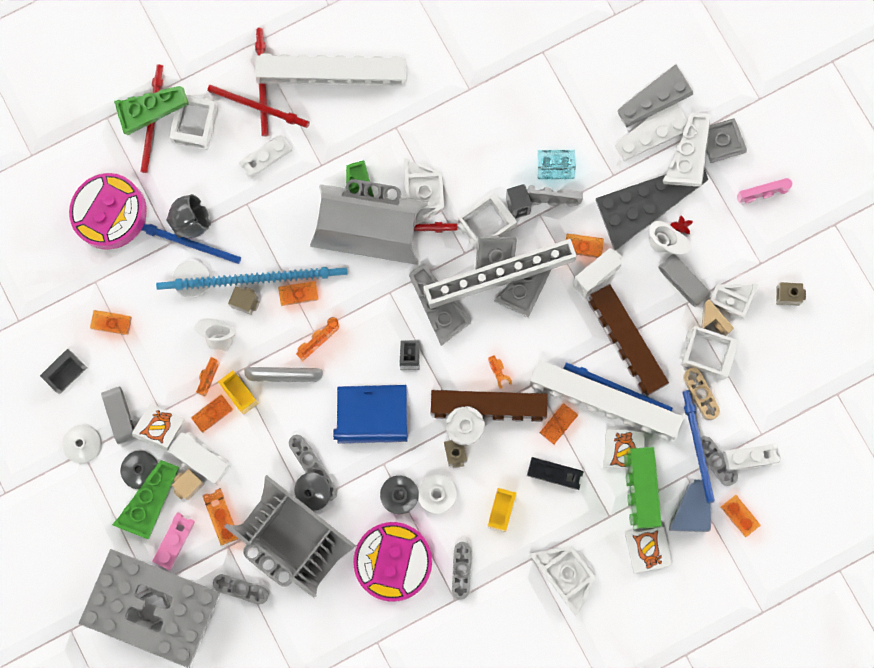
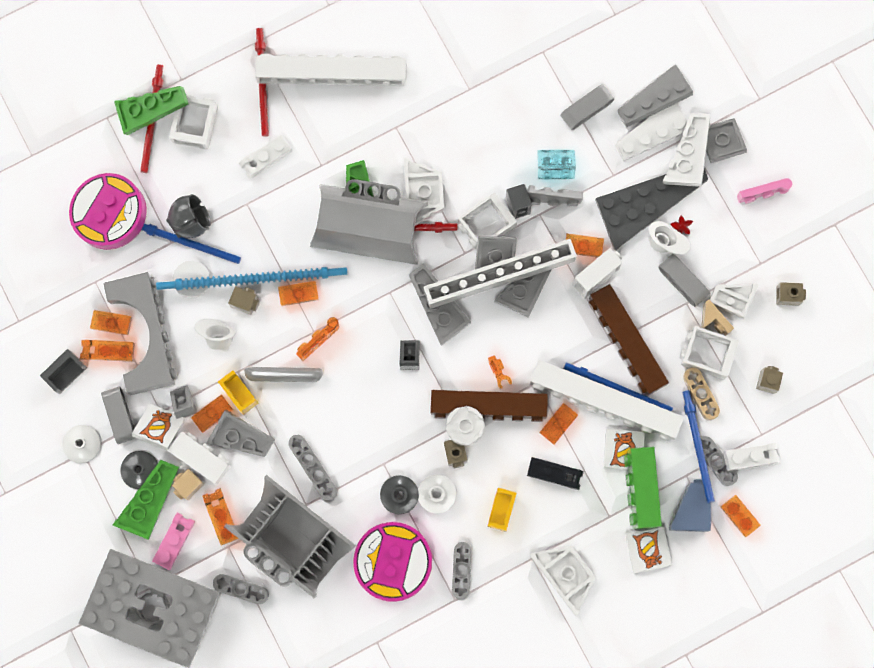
clear orange plate [196,357,220,397] -> none
red bar [207,85,310,128] -> none
dark grey dish [294,472,331,511] -> none
blue door [333,385,408,444] -> none
none -> clear orange plate [80,340,135,362]
none -> light grey arch [103,272,177,396]
none -> light grey slope [170,385,197,419]
none -> light grey wing [206,410,276,457]
none -> light grey beam [560,84,615,130]
none -> dark tan brick [756,366,784,394]

